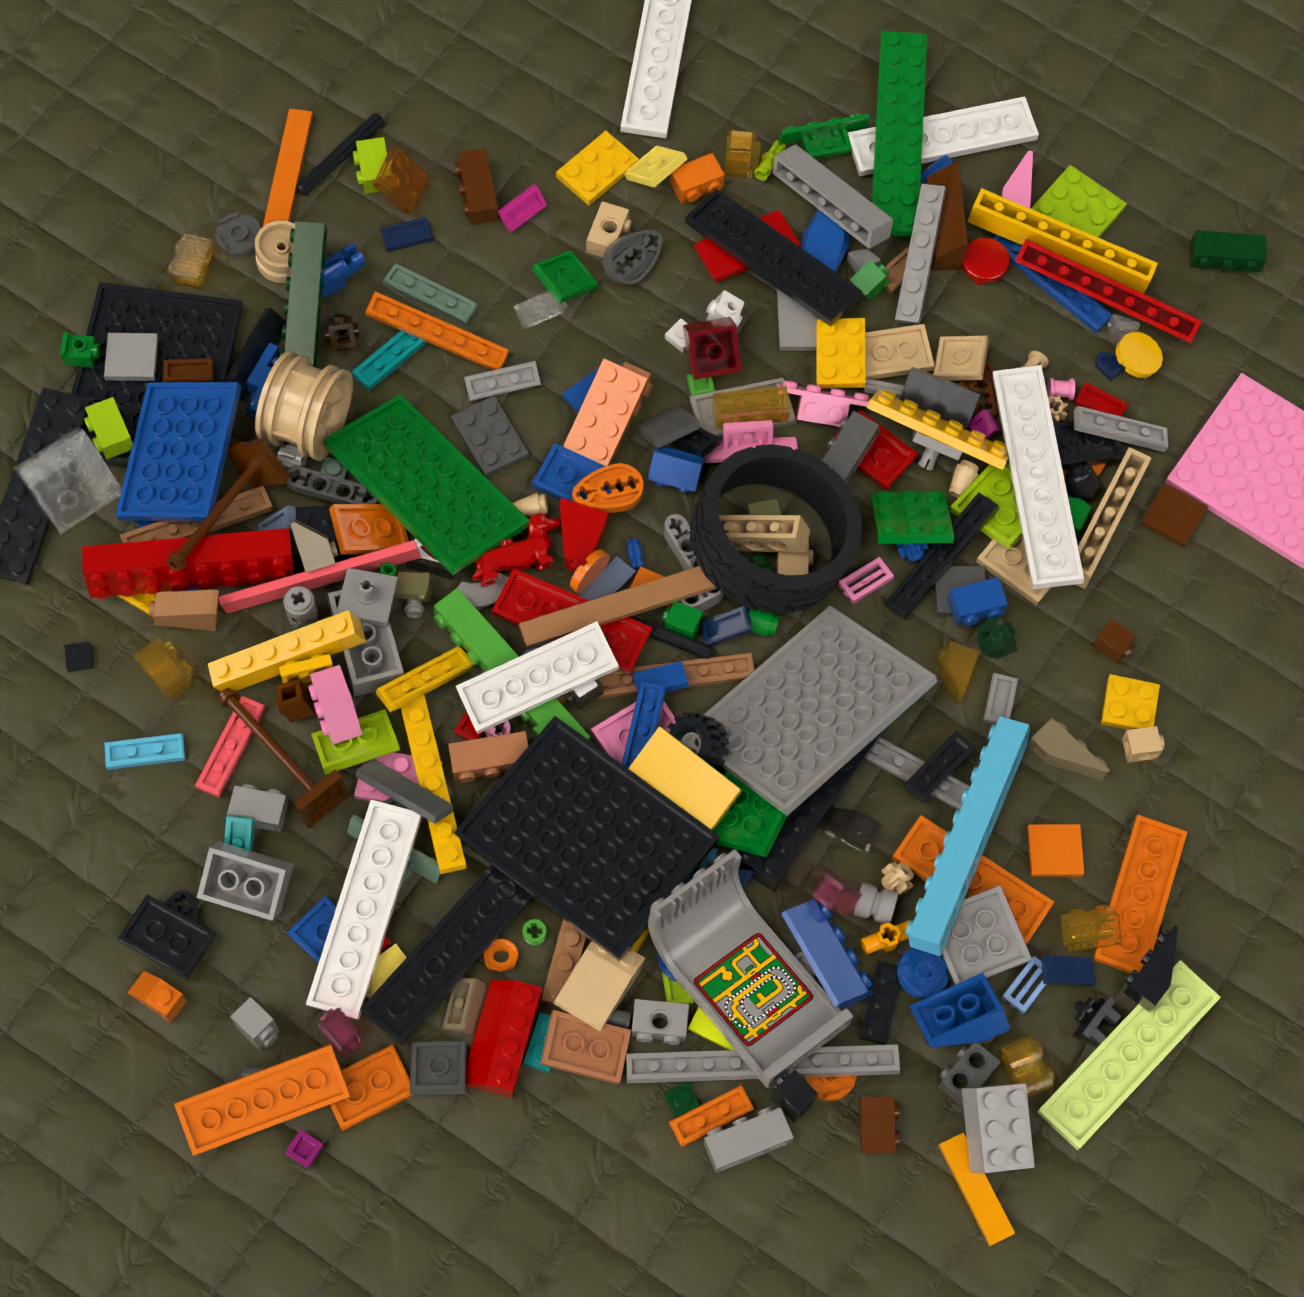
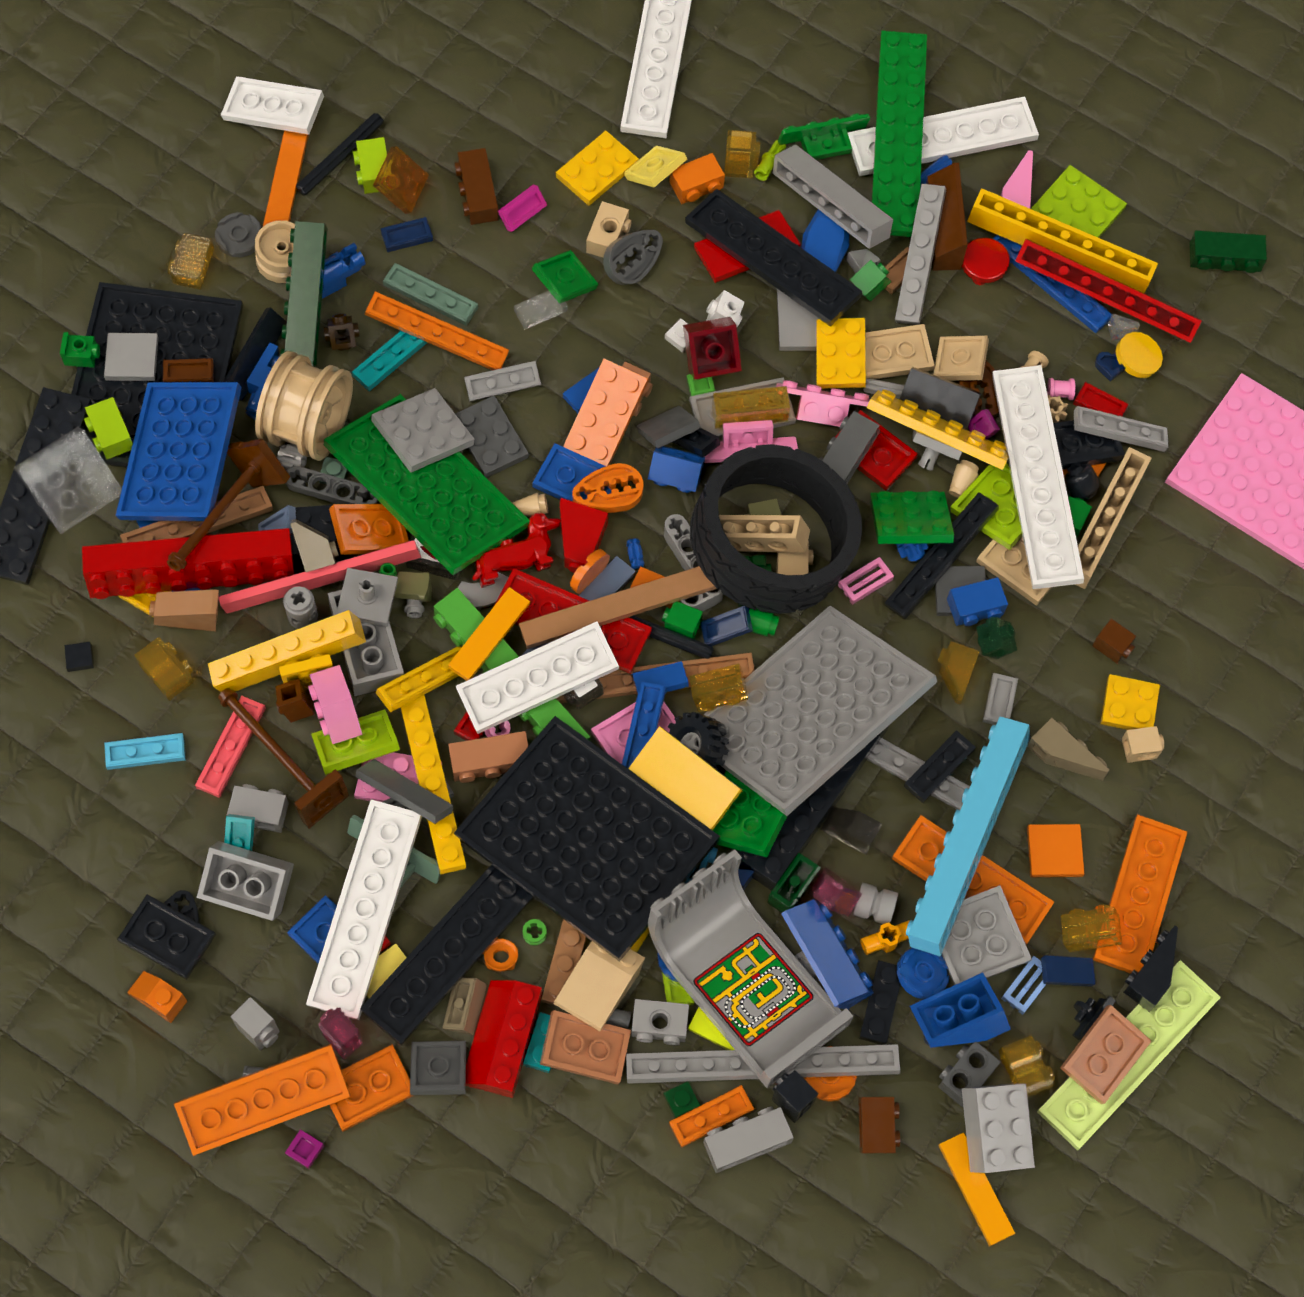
tan gear [881,862,914,895] -> none
reddish brown tile [1140,483,1208,548] -> none
none -> white plate [221,76,324,134]
none -> light grey plate [371,388,475,473]
none -> light orange tile [448,587,530,681]
none -> clear yellow brick [689,663,748,712]
none -> dark green brick [767,853,821,913]
none -> nougat plate [1060,1005,1151,1104]

